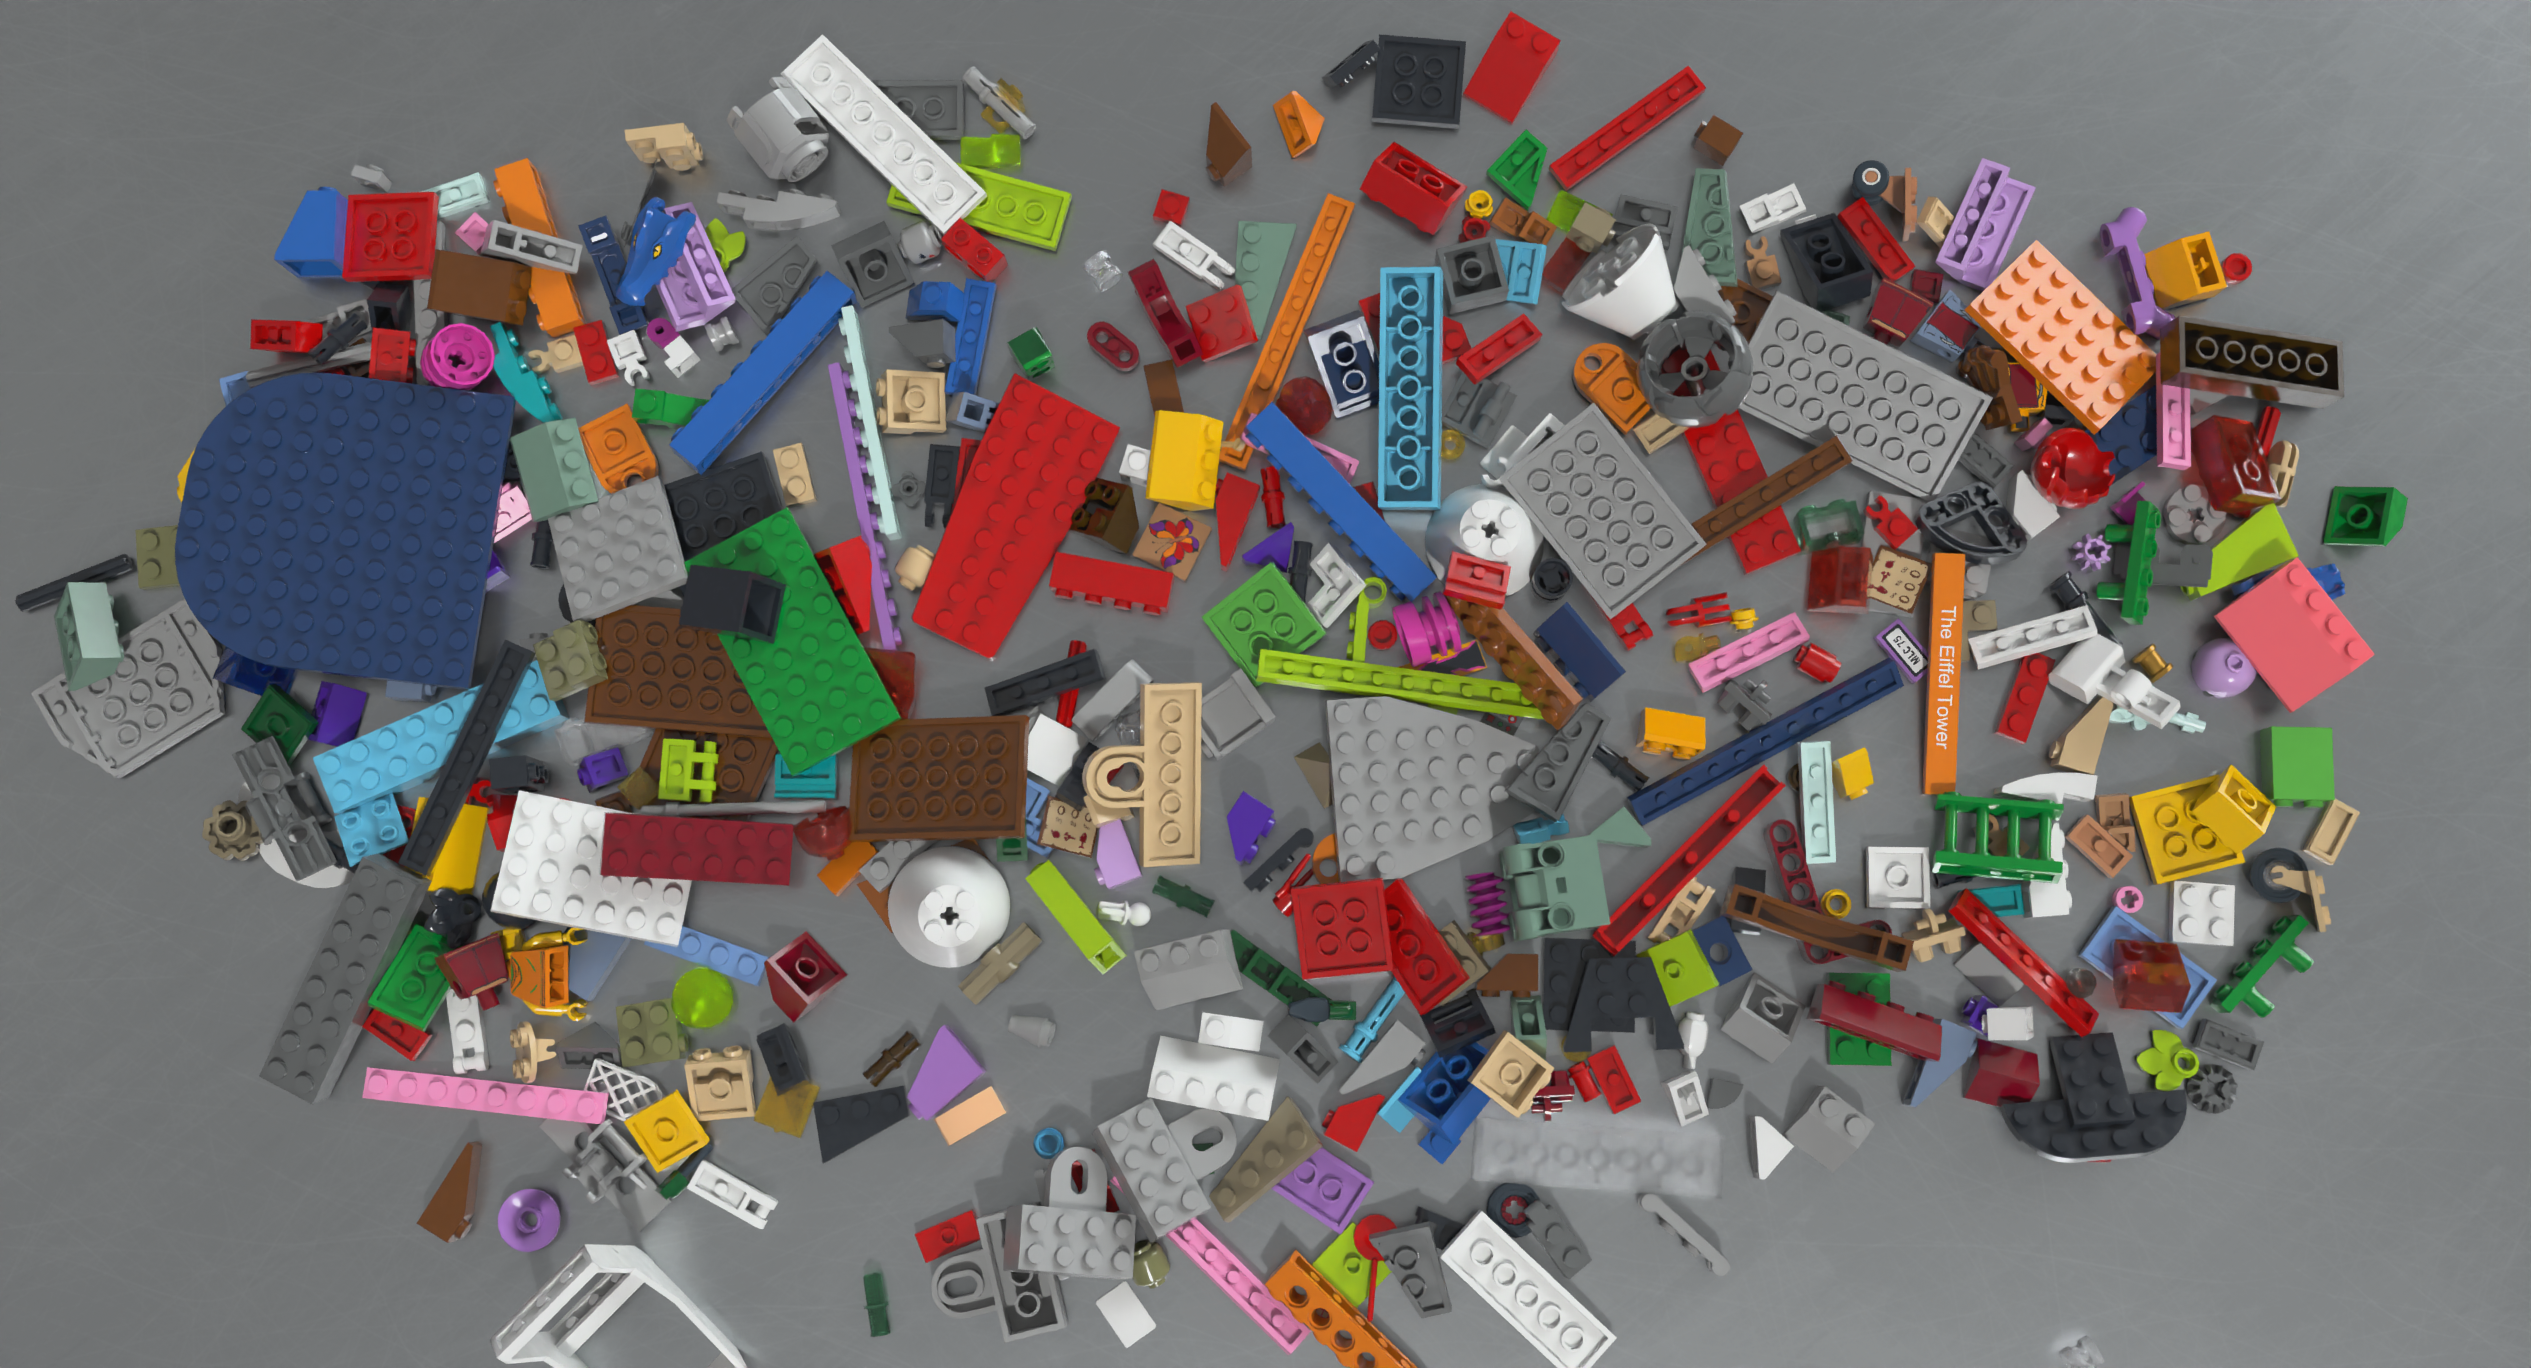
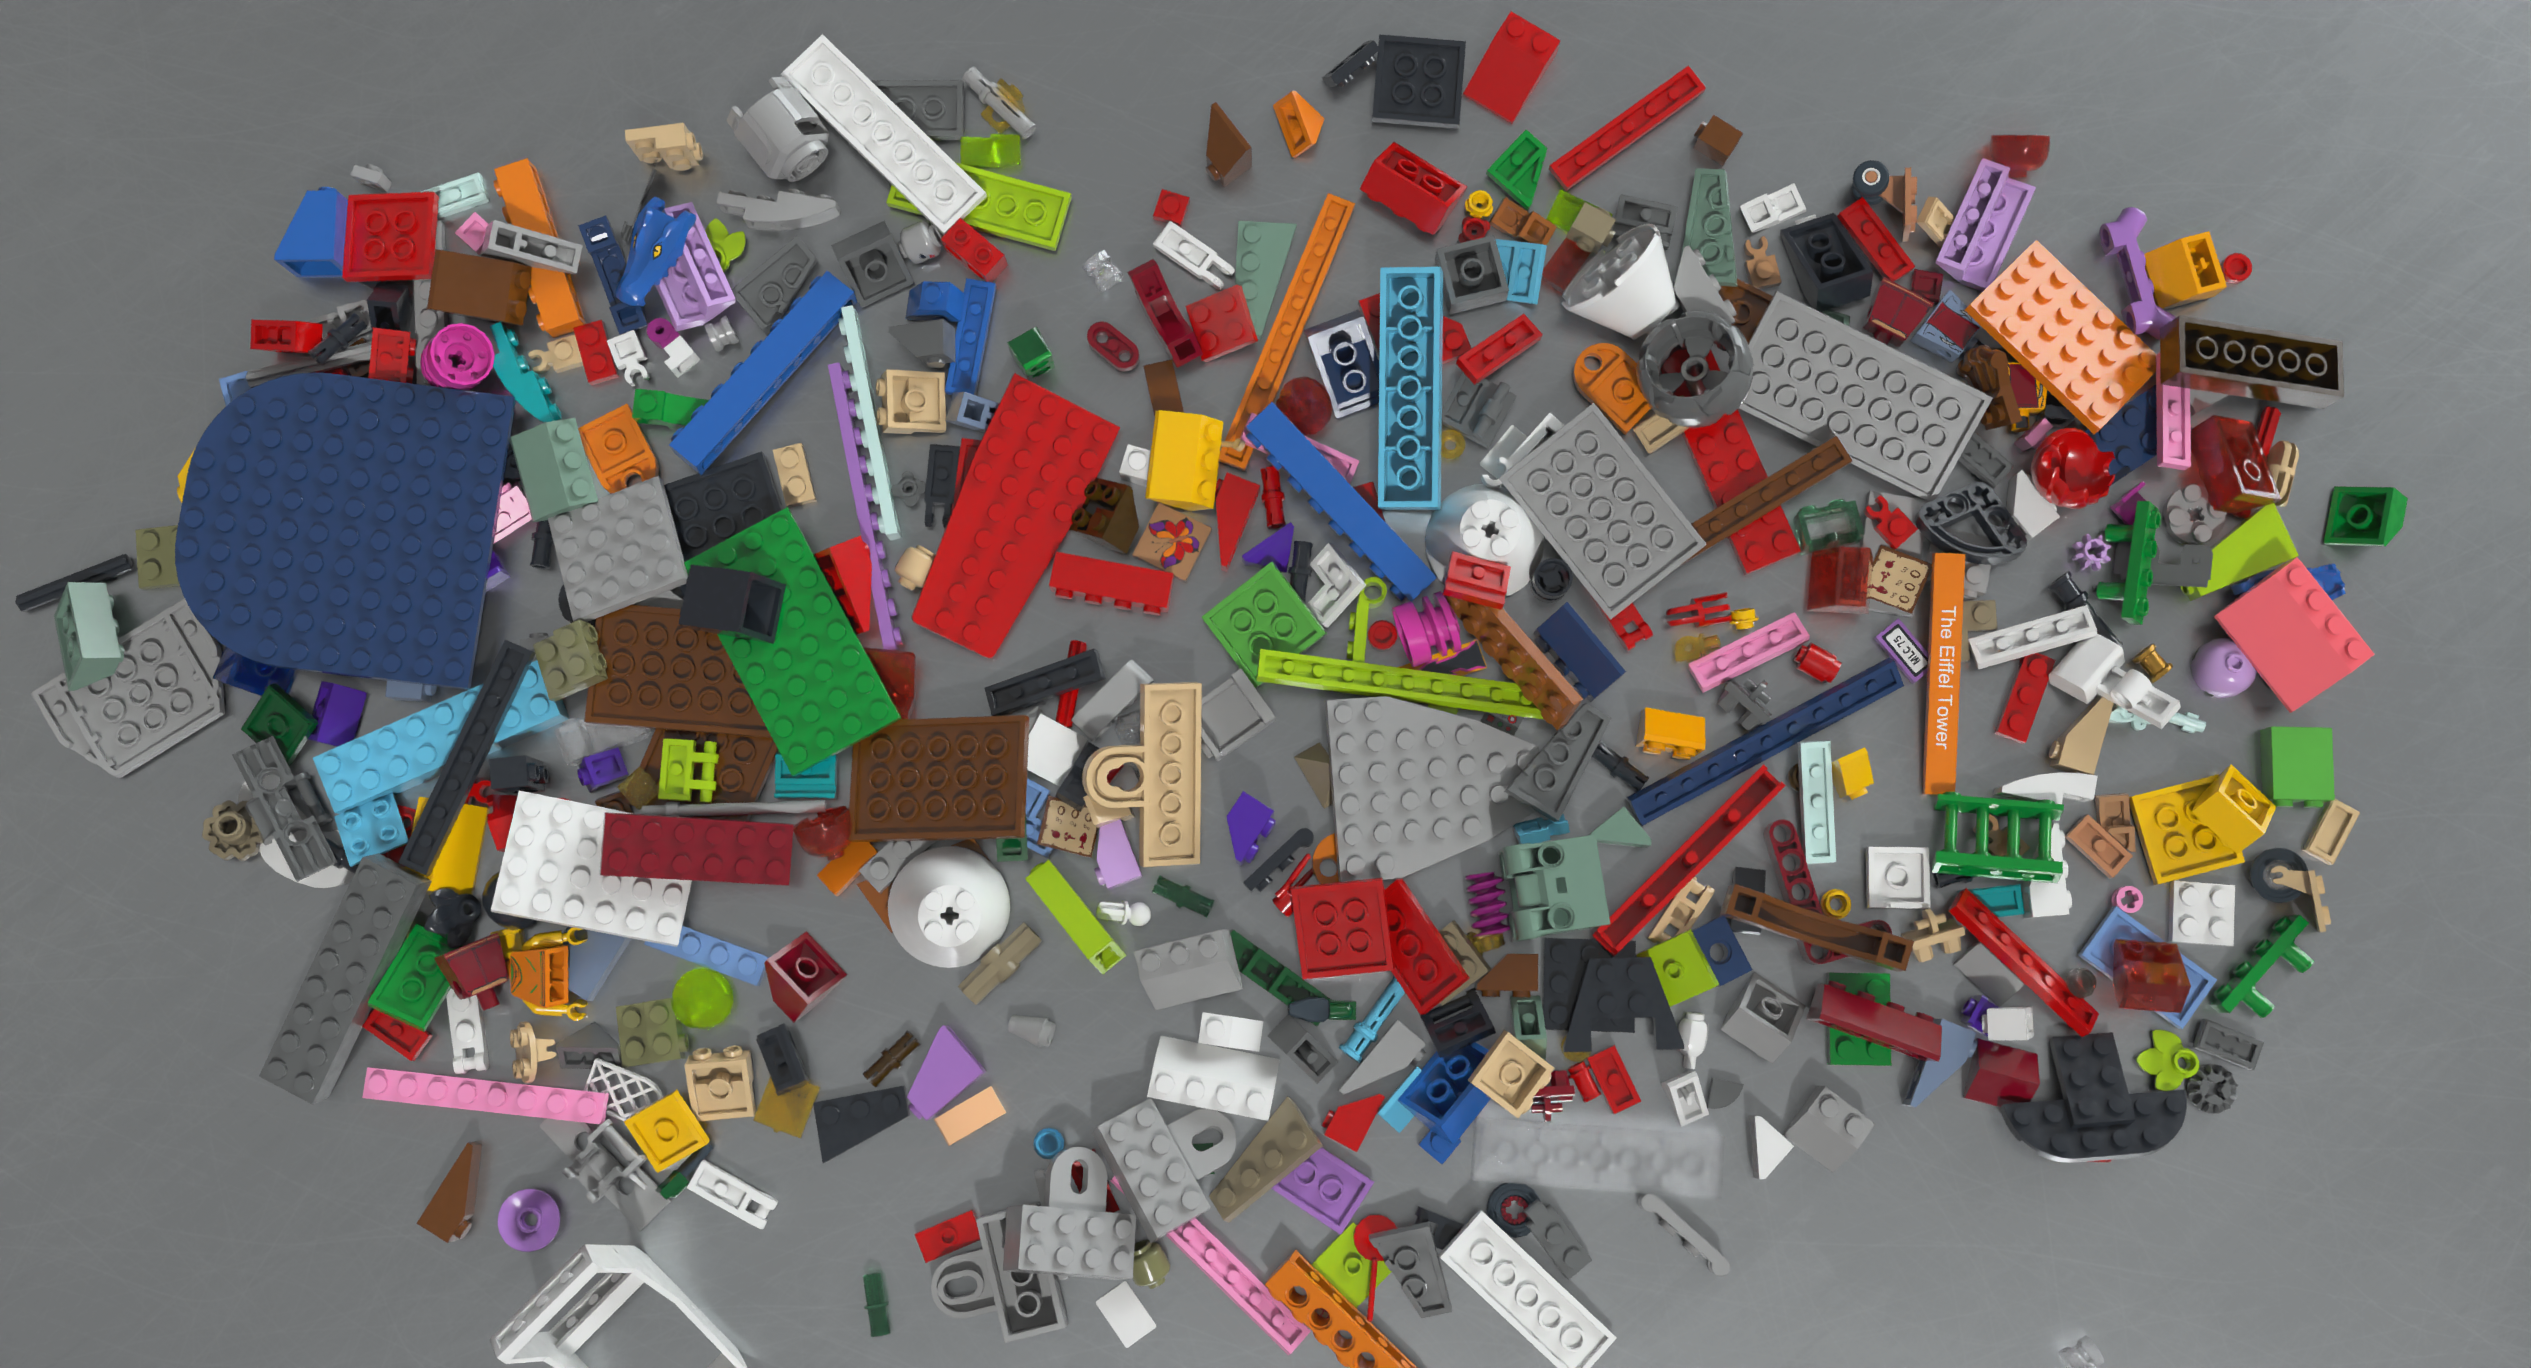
none -> clear red cylinder [1990,135,2051,178]

